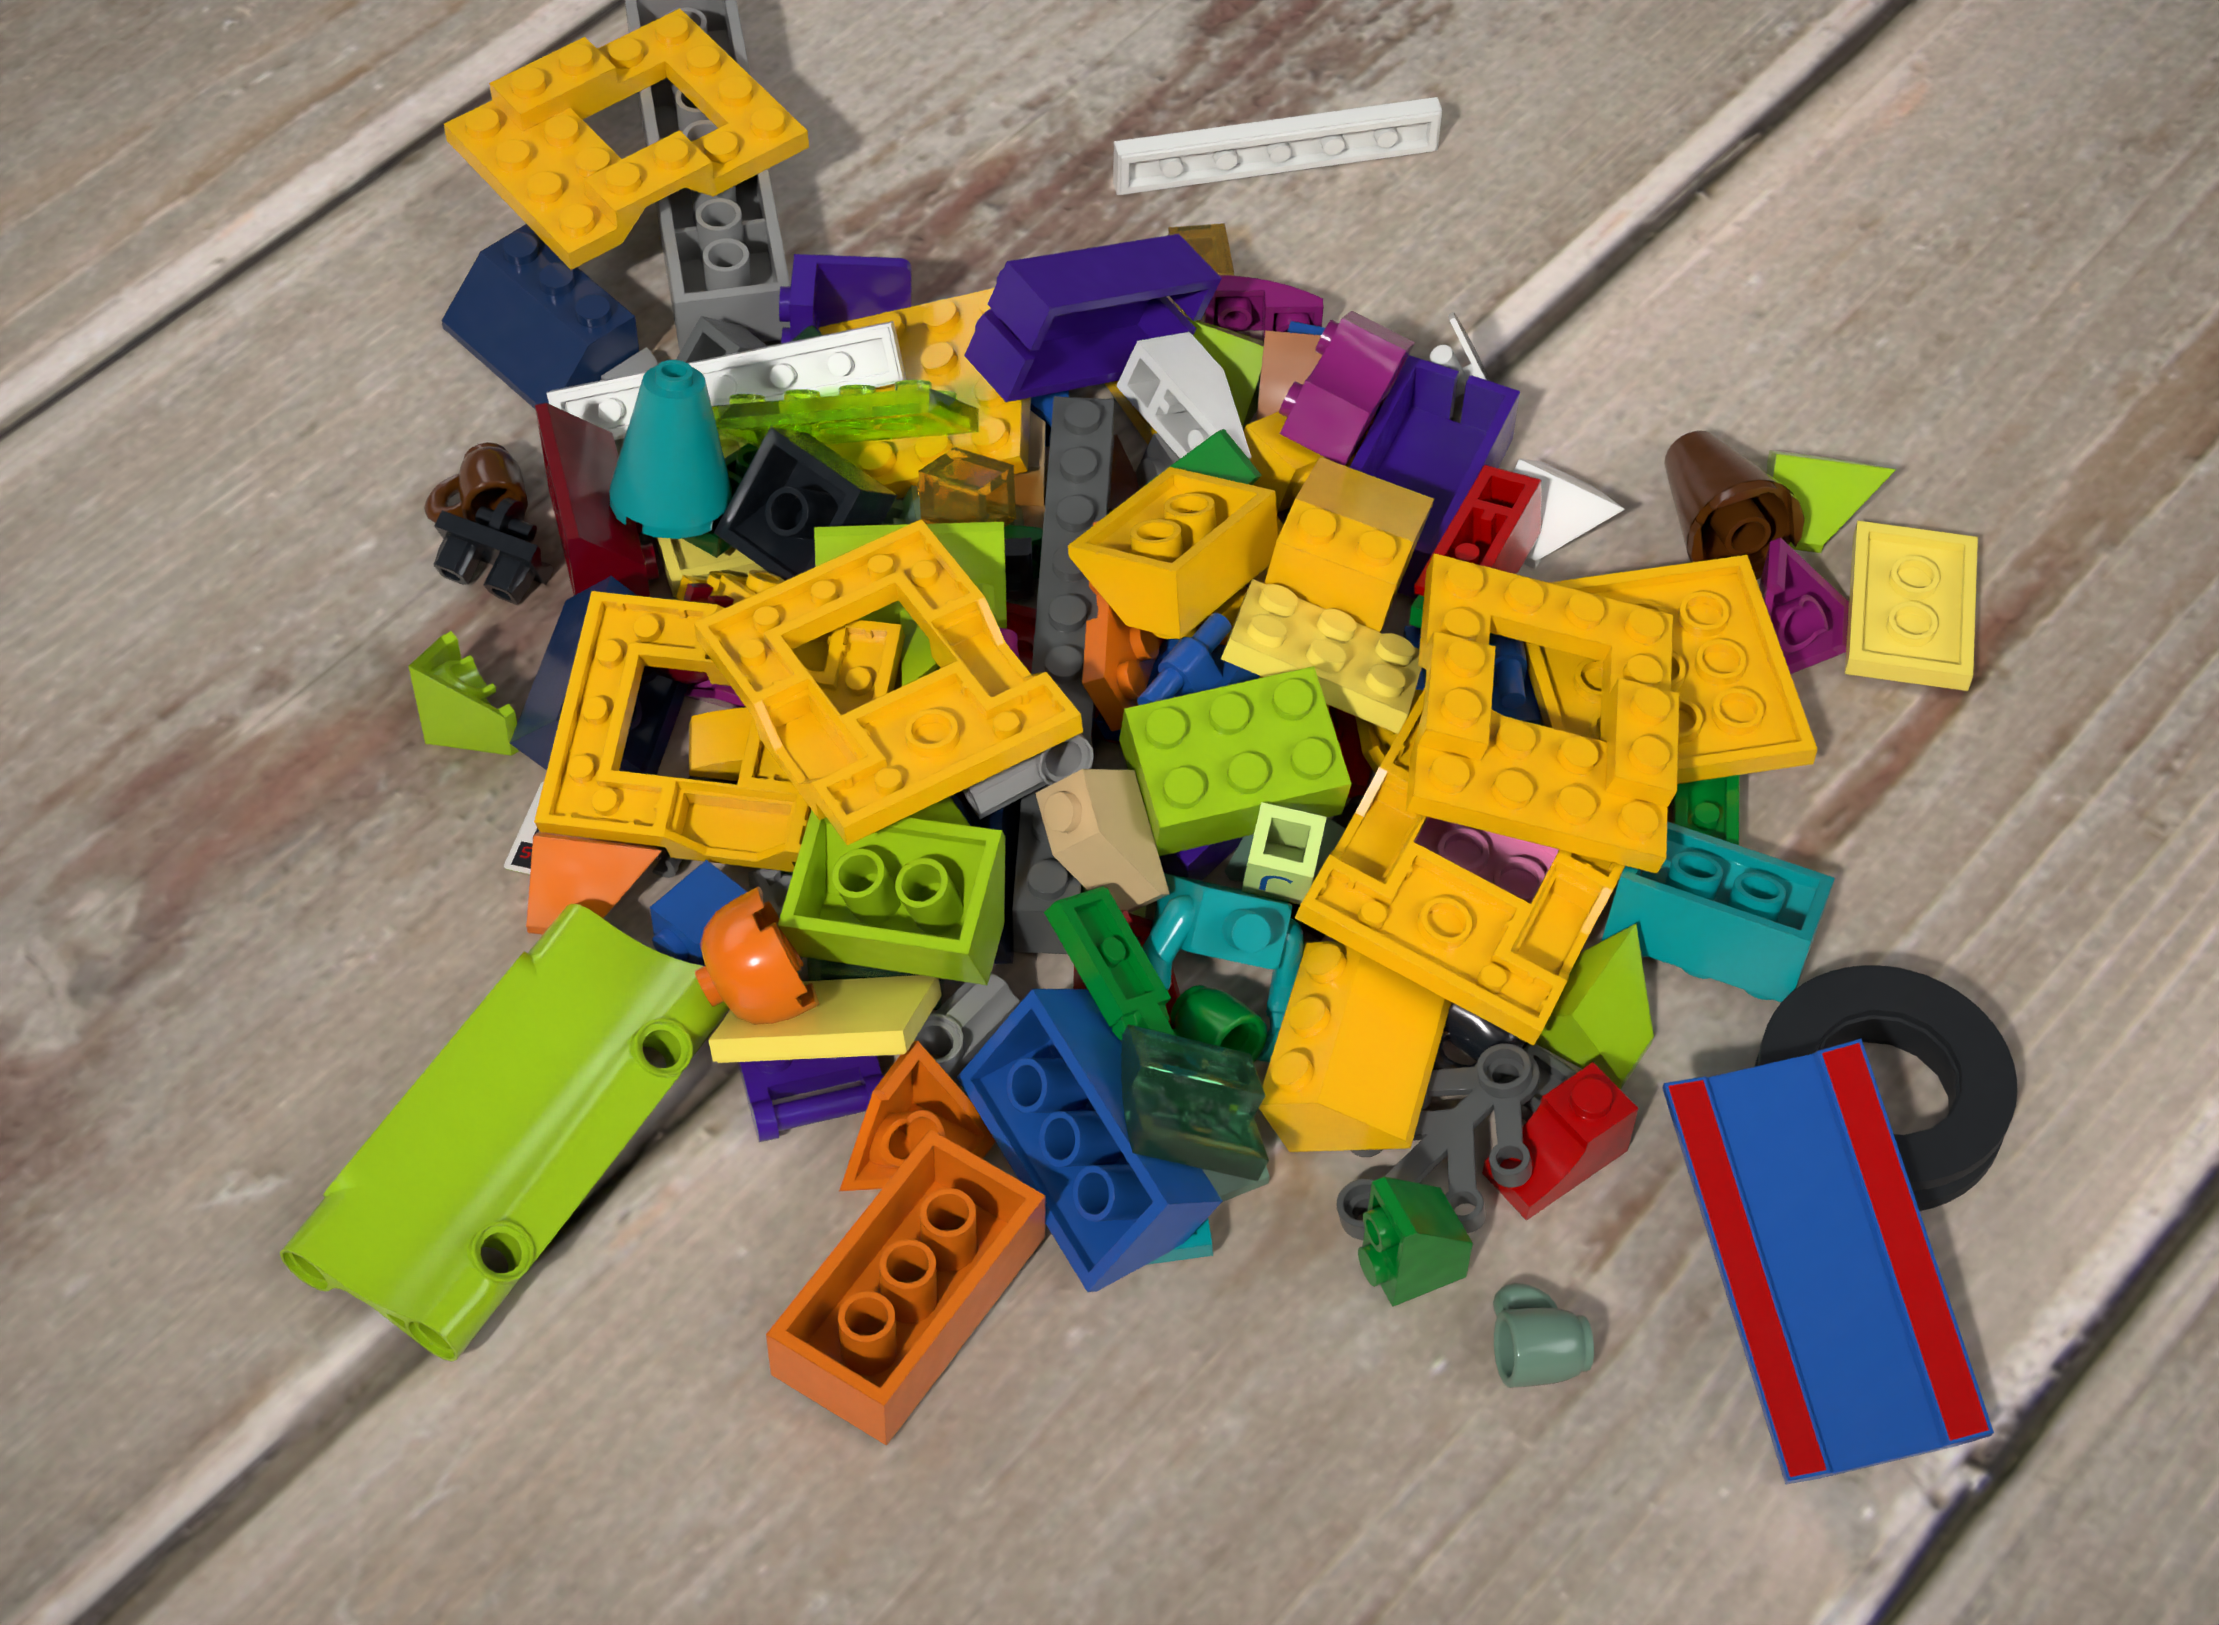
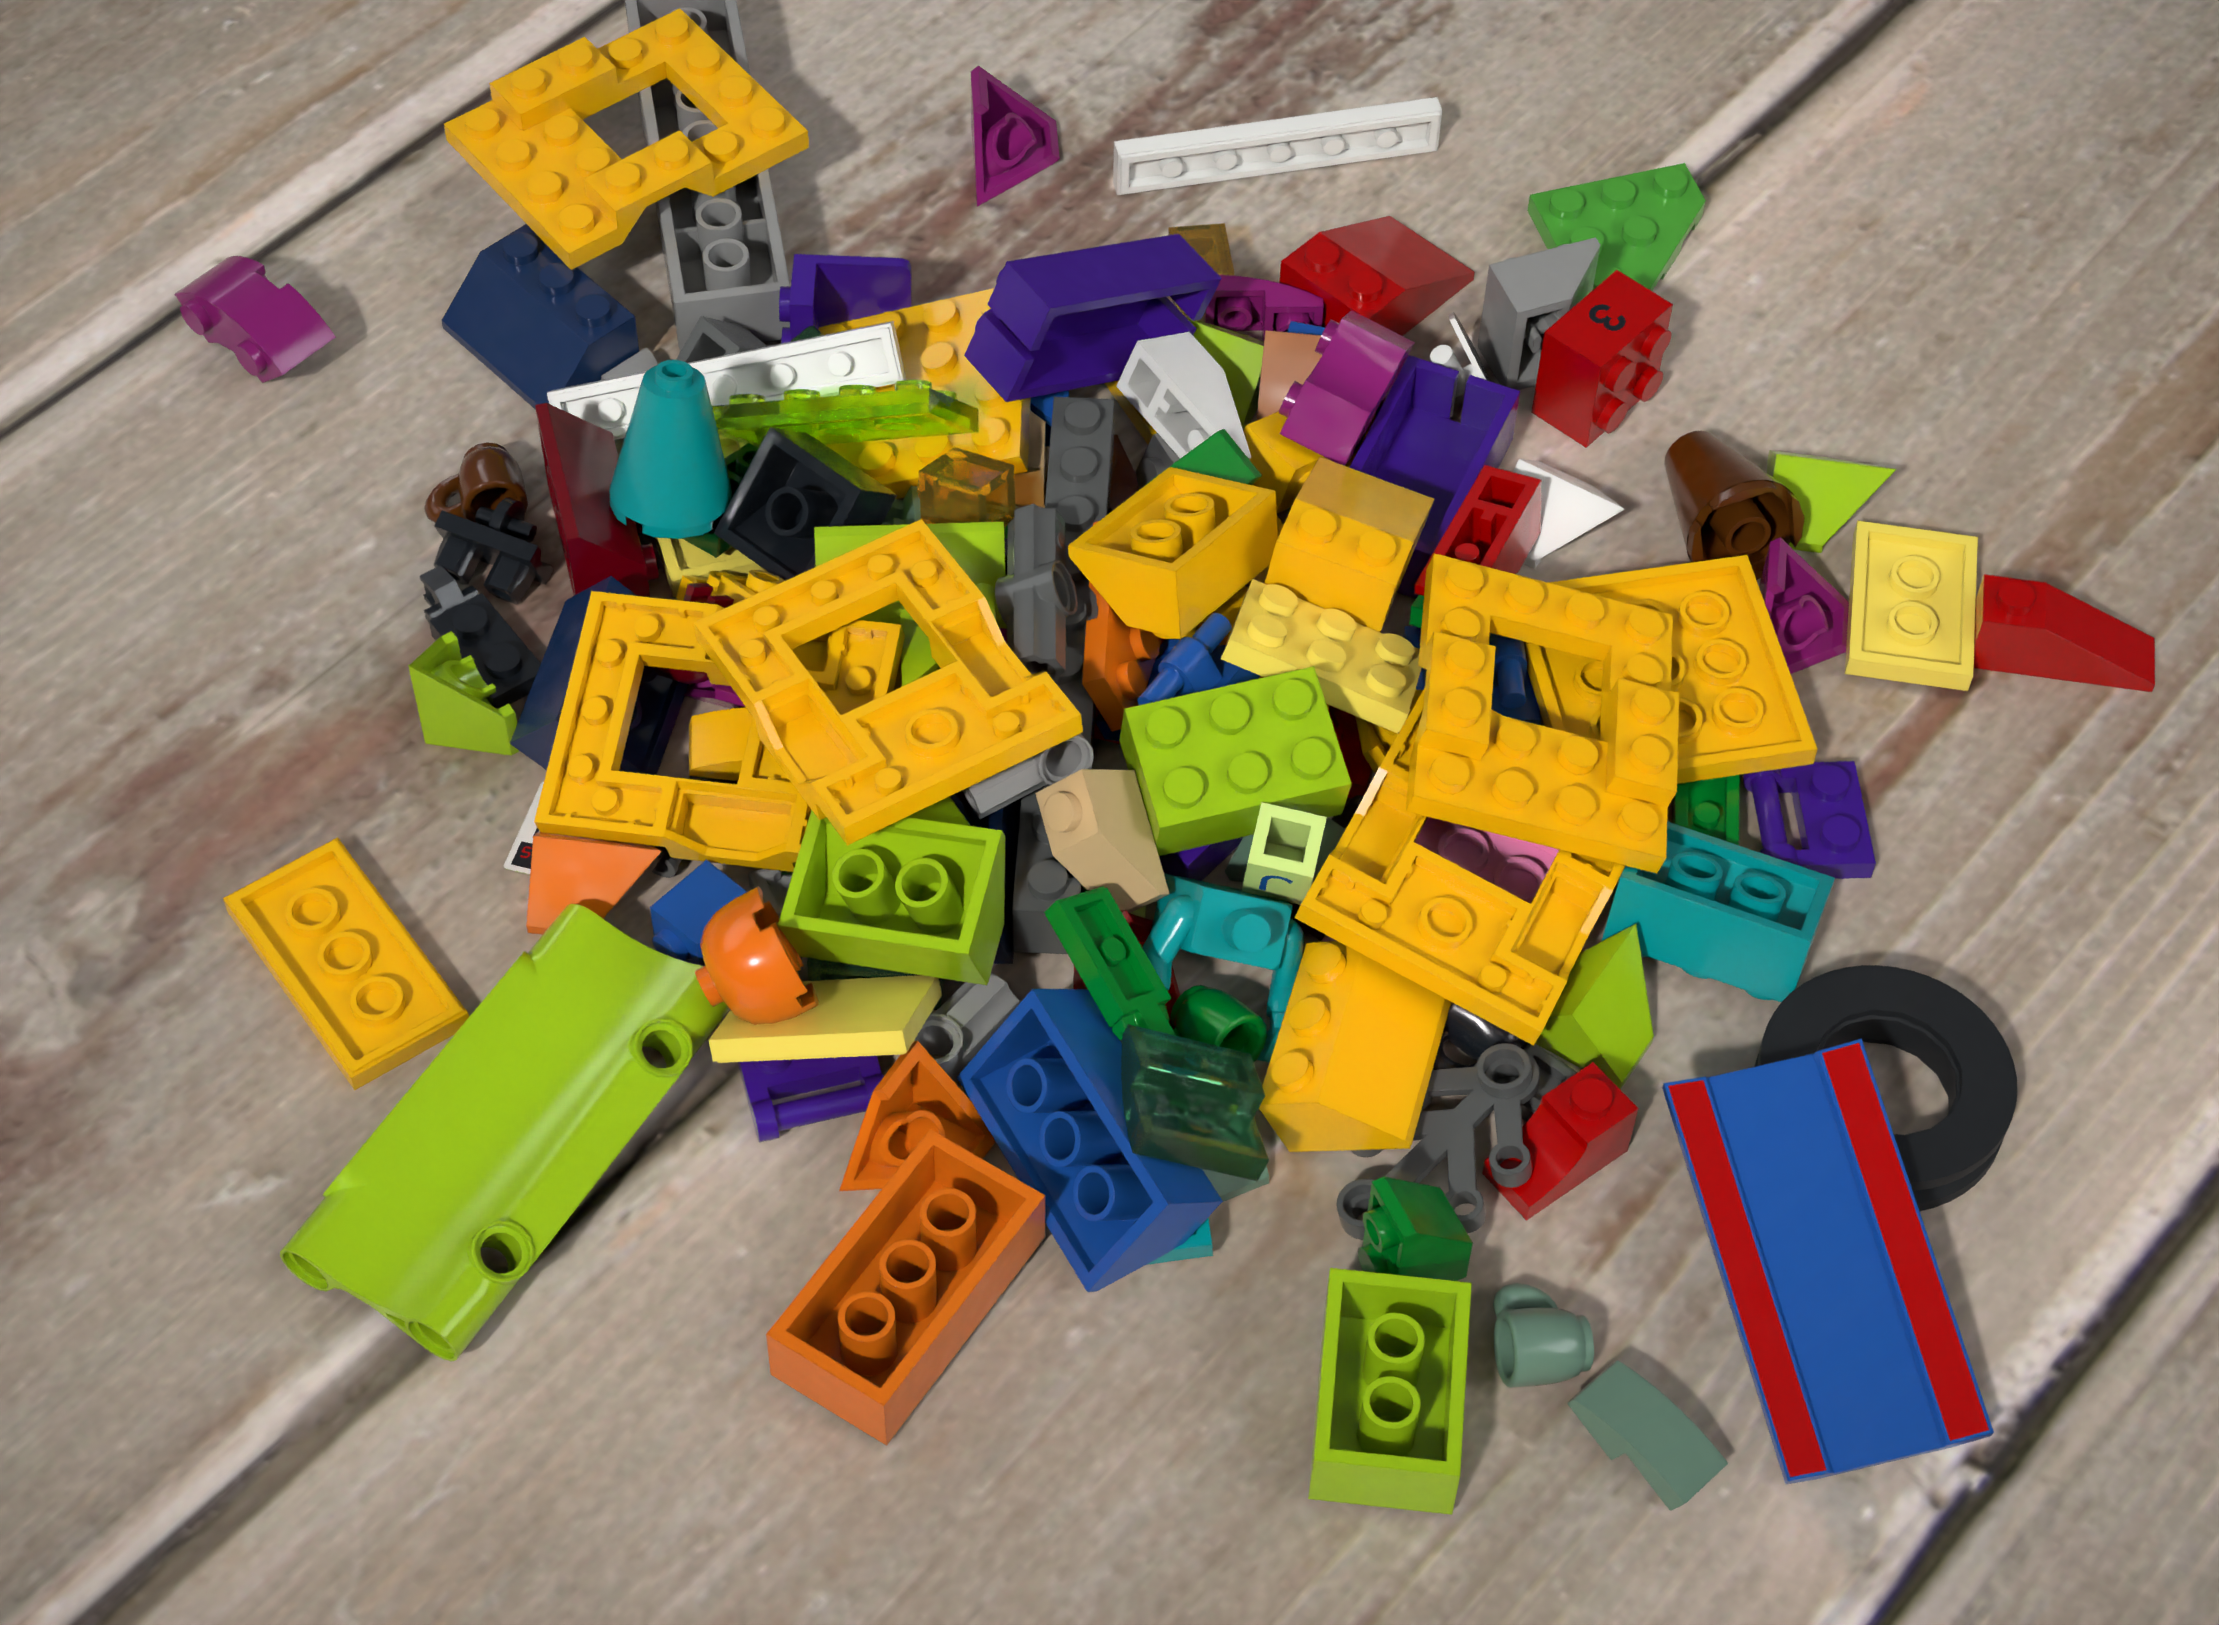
none -> magenta brick [174,256,336,383]
none -> yellow tile [223,837,469,1091]
none -> black hinge [420,565,541,709]
none -> magenta slope [971,66,1060,207]
none -> dark grey piece [995,504,1078,685]
none -> red slope [1279,216,1475,336]
none -> lime brick [1308,1268,1472,1515]
none -> light grey slope [1478,237,1600,390]
none -> bright green plate [1527,163,1706,291]
none -> red brick [1531,270,1673,448]
none -> sand green slope [1567,1360,1728,1511]
none -> dark purple plate [1742,761,1876,879]
none -> red slope [1974,574,2155,692]

